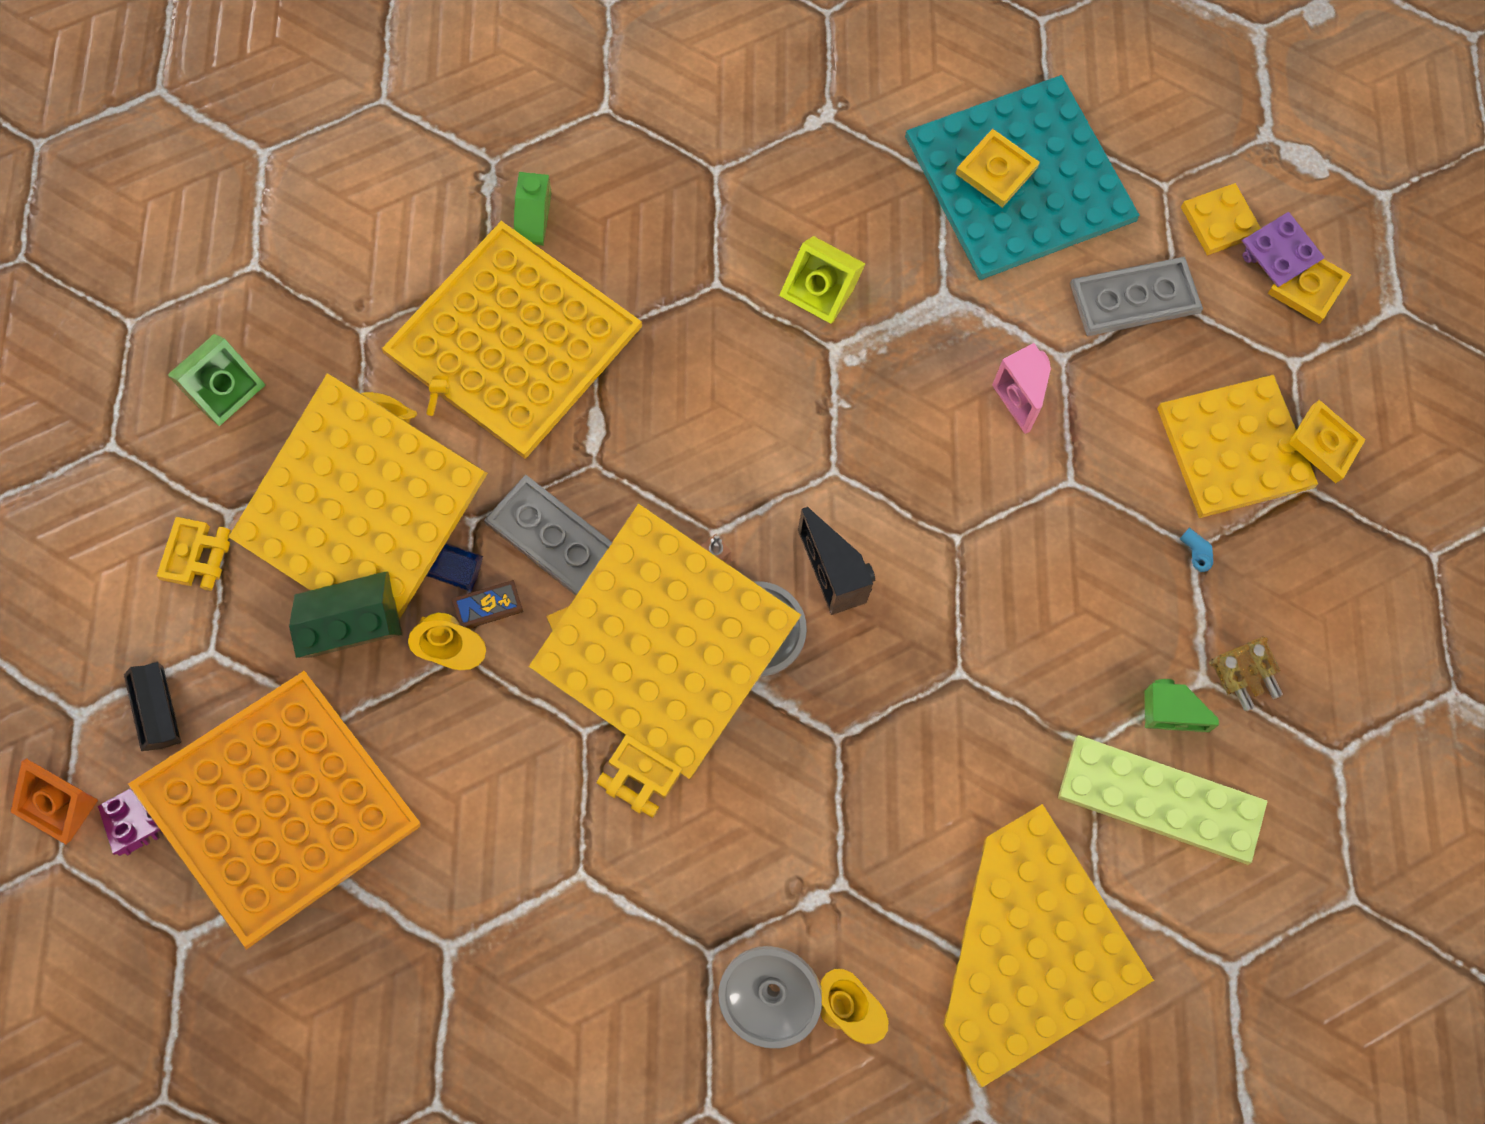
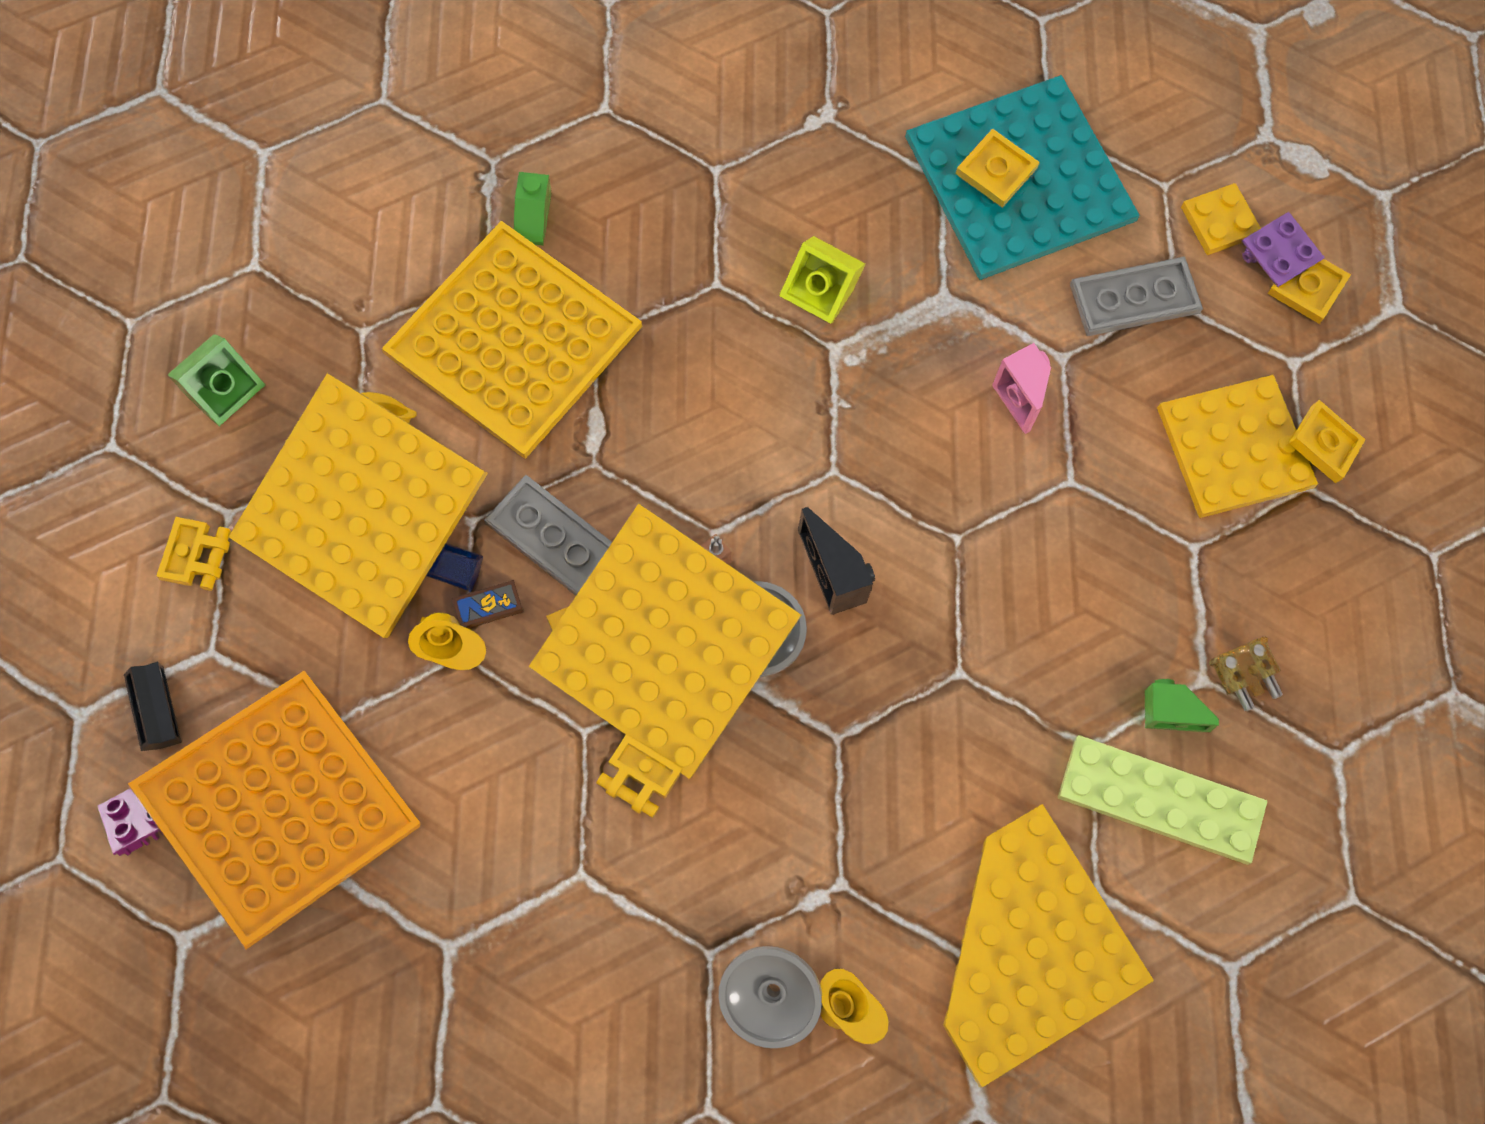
orange slope [11,758,98,845] -> none
dark green slope [289,571,402,658] -> none
yellow hand [426,375,449,416] -> none
dark azure arm [1180,527,1213,572] -> none

